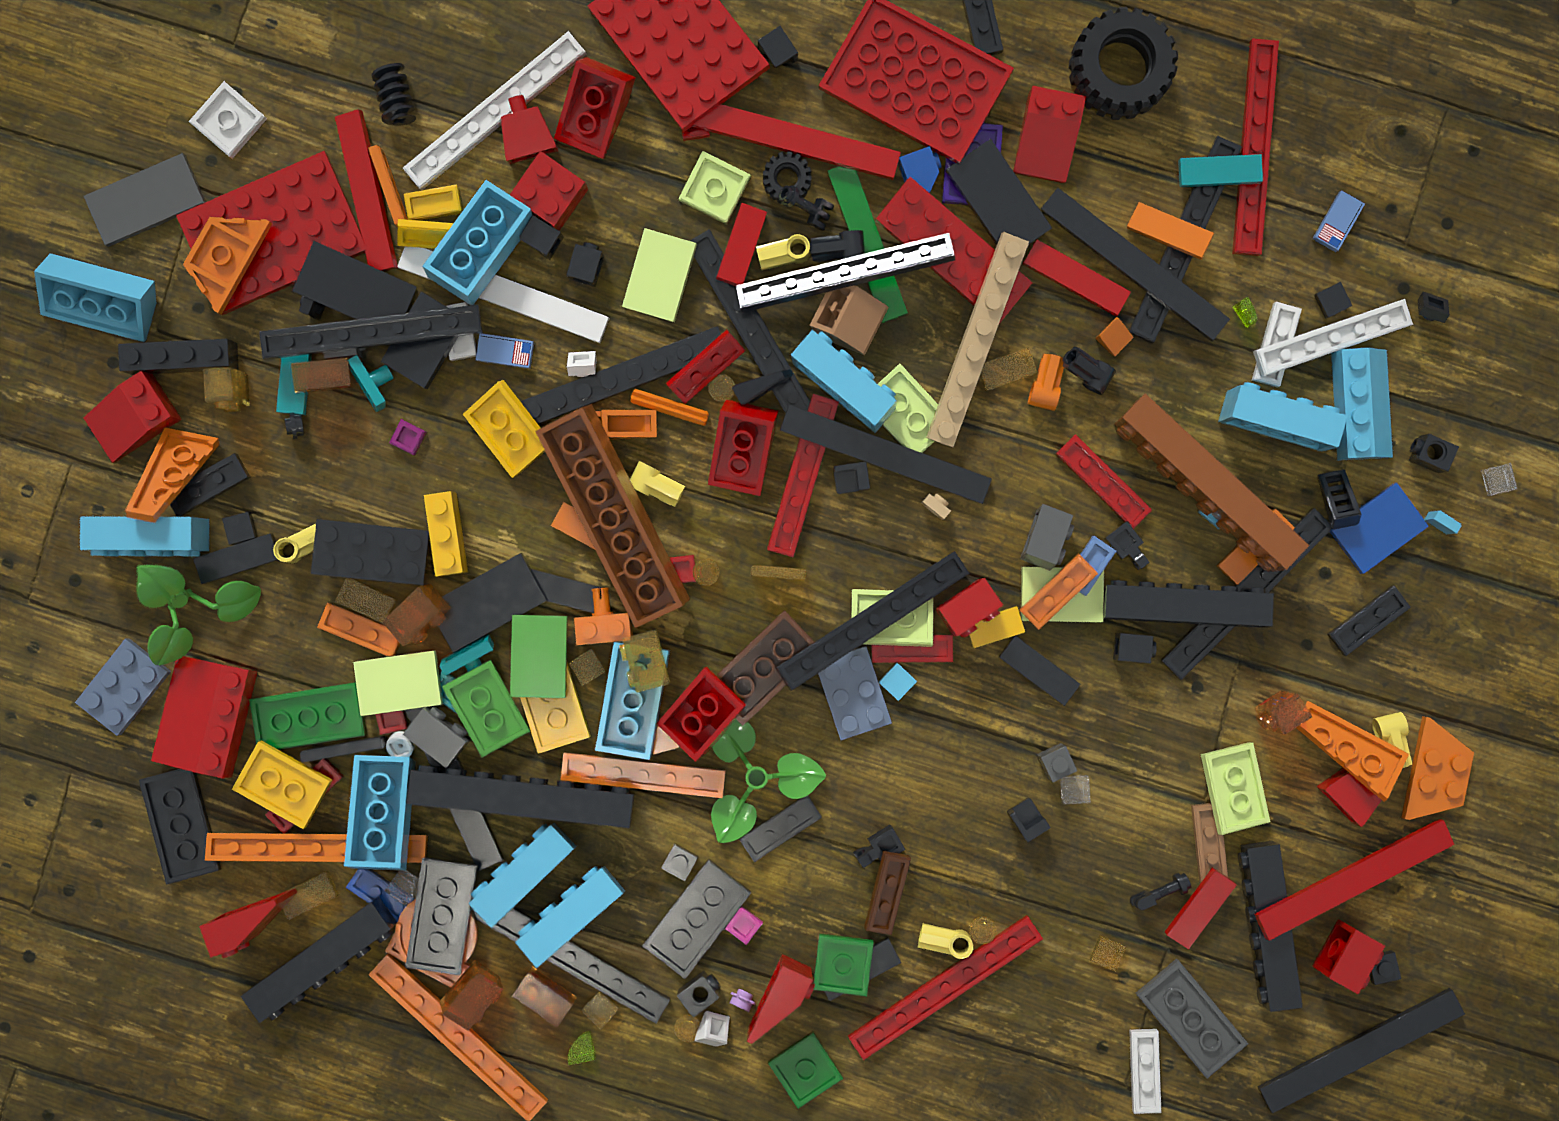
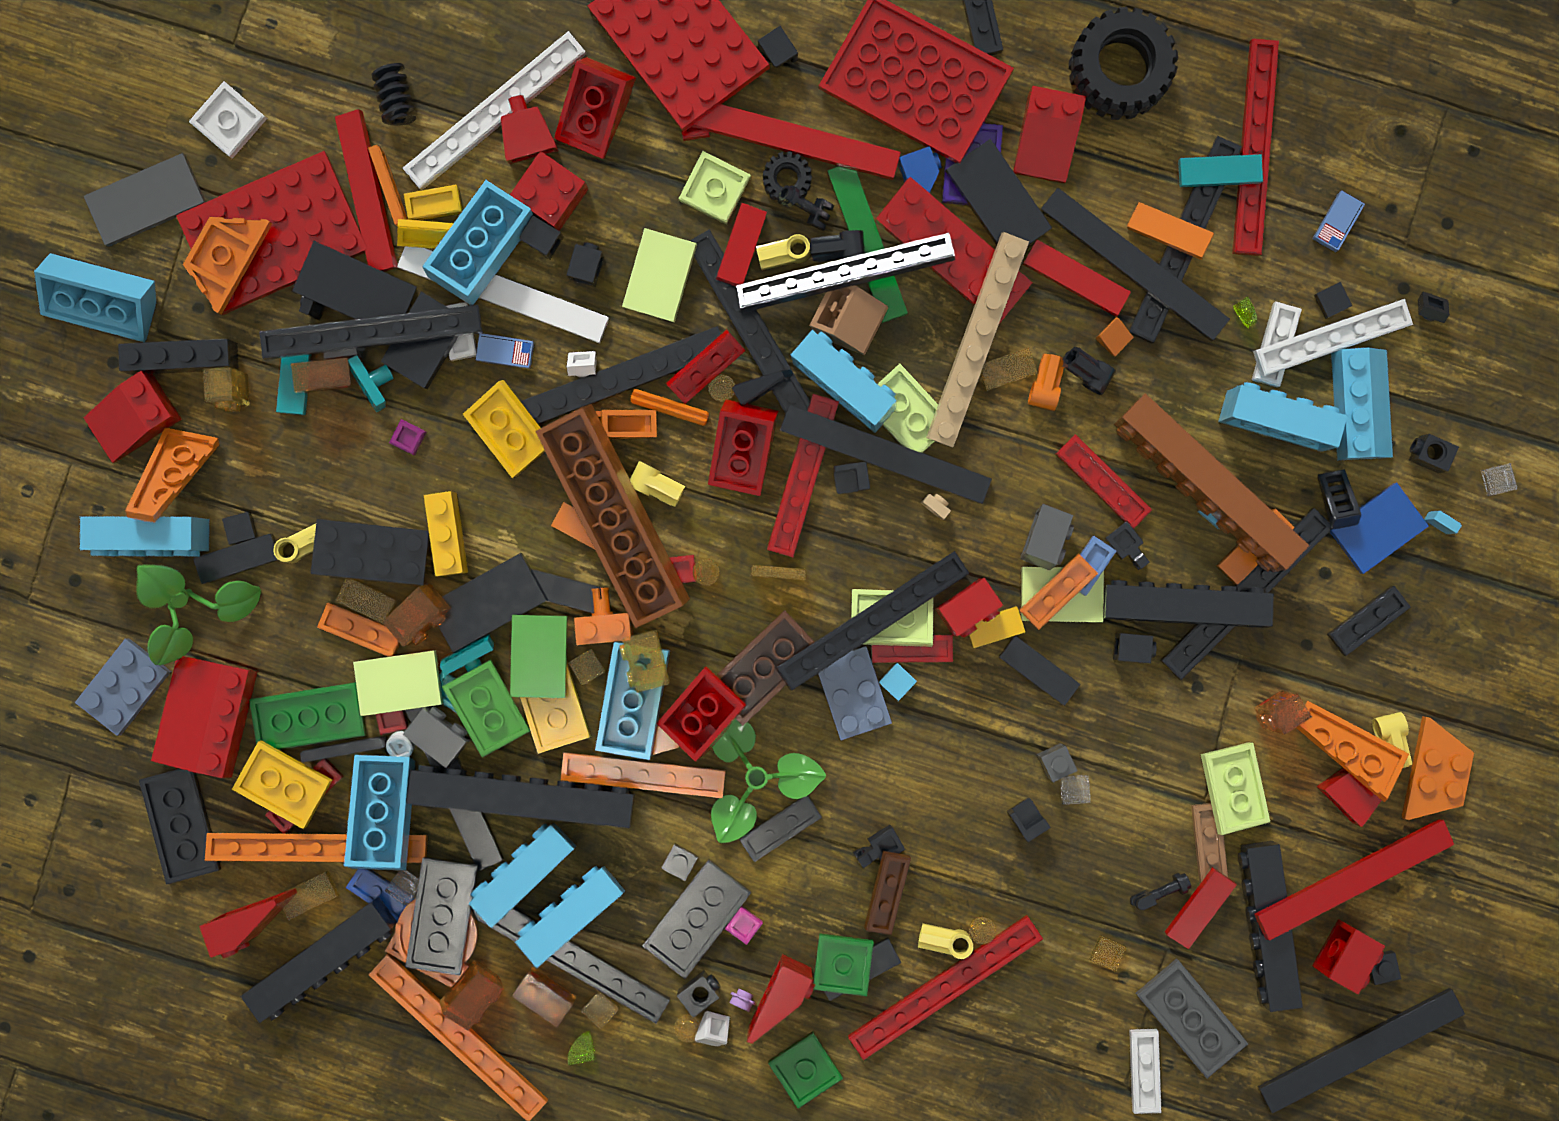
black plate [170,453,251,517] -> none
black plate [285,412,304,440] -> none

